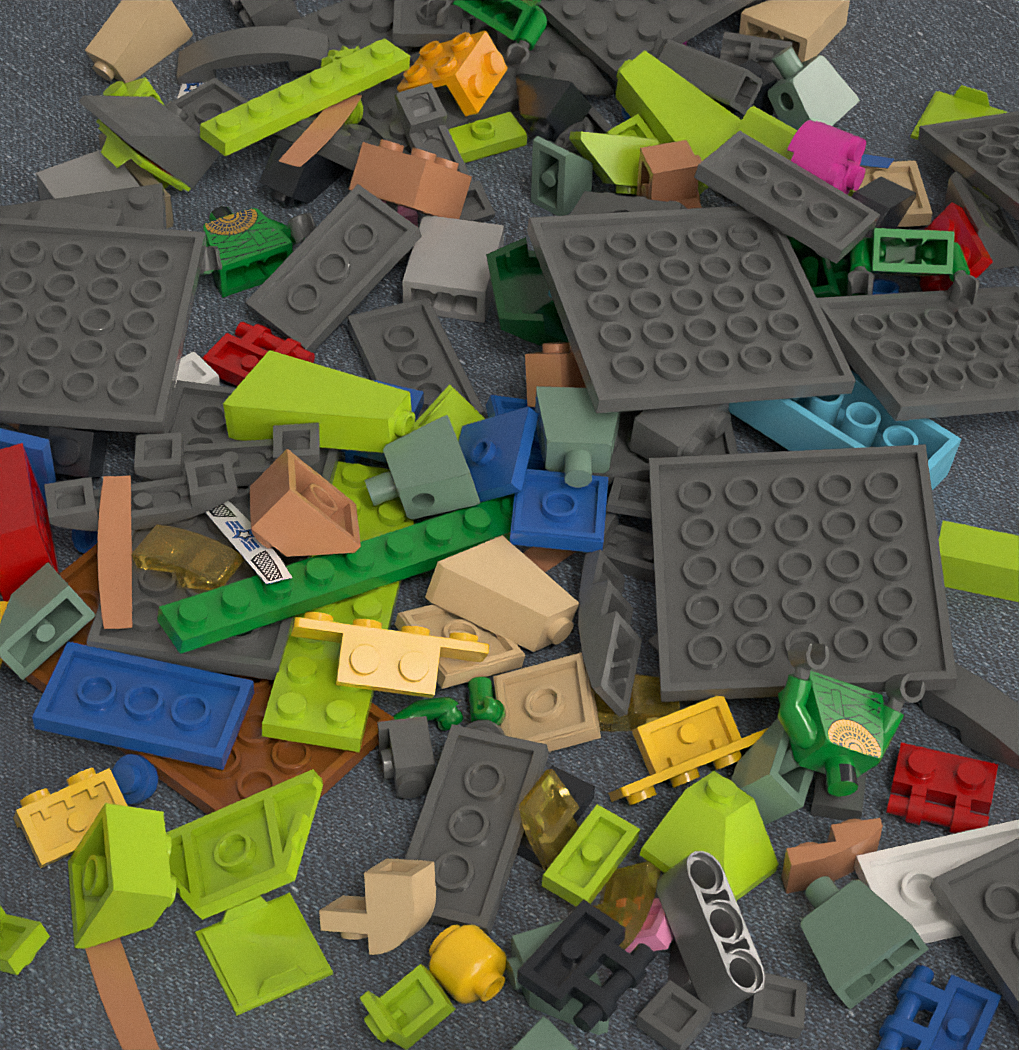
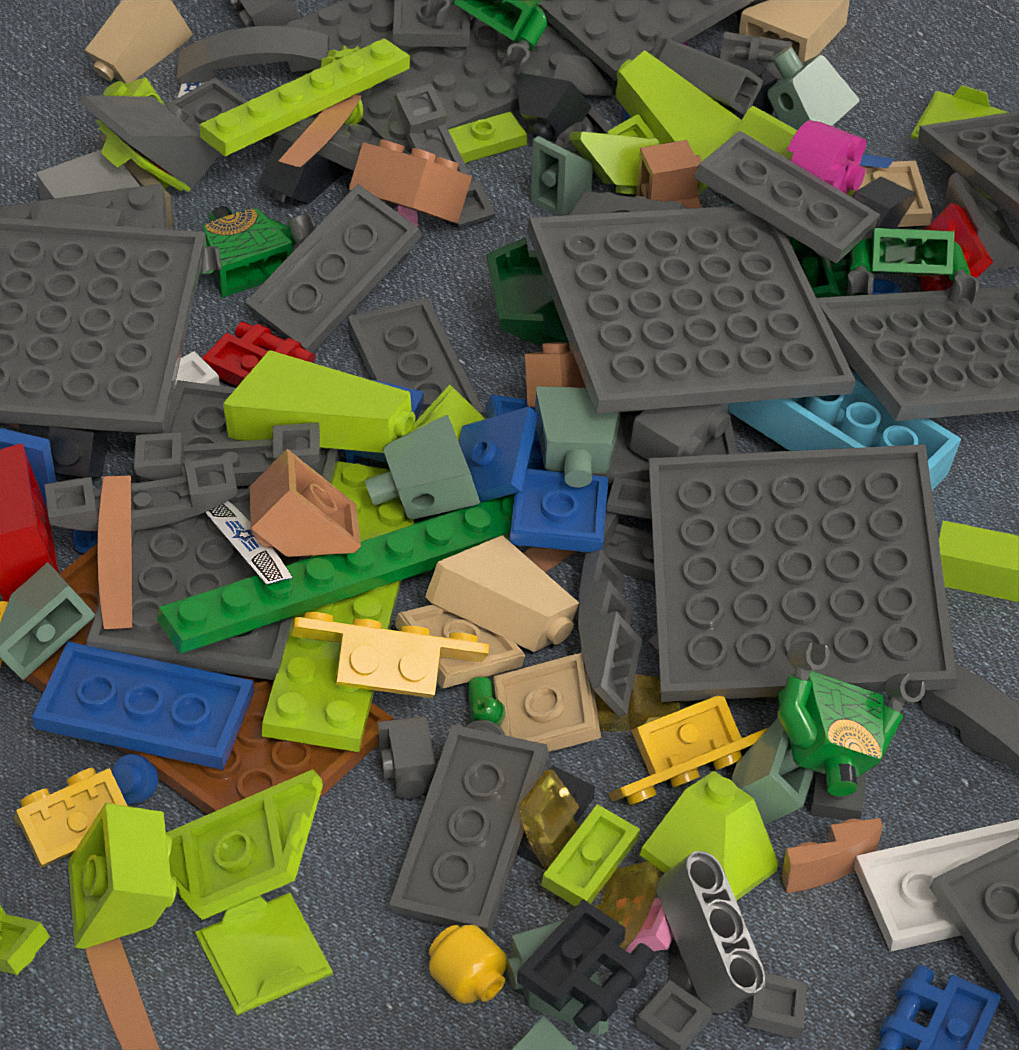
clear yellow slope [131,524,244,590] -> none
tan brick [319,858,436,955] -> none
lime bracket [359,964,456,1050] -> none
green arm [392,696,463,731] -> none
light orange bracket [397,31,508,117] -> none
light grey brick [403,214,504,323] -> none
sand green torso [800,876,929,1010] -> none
red plate [886,742,998,834] -> none

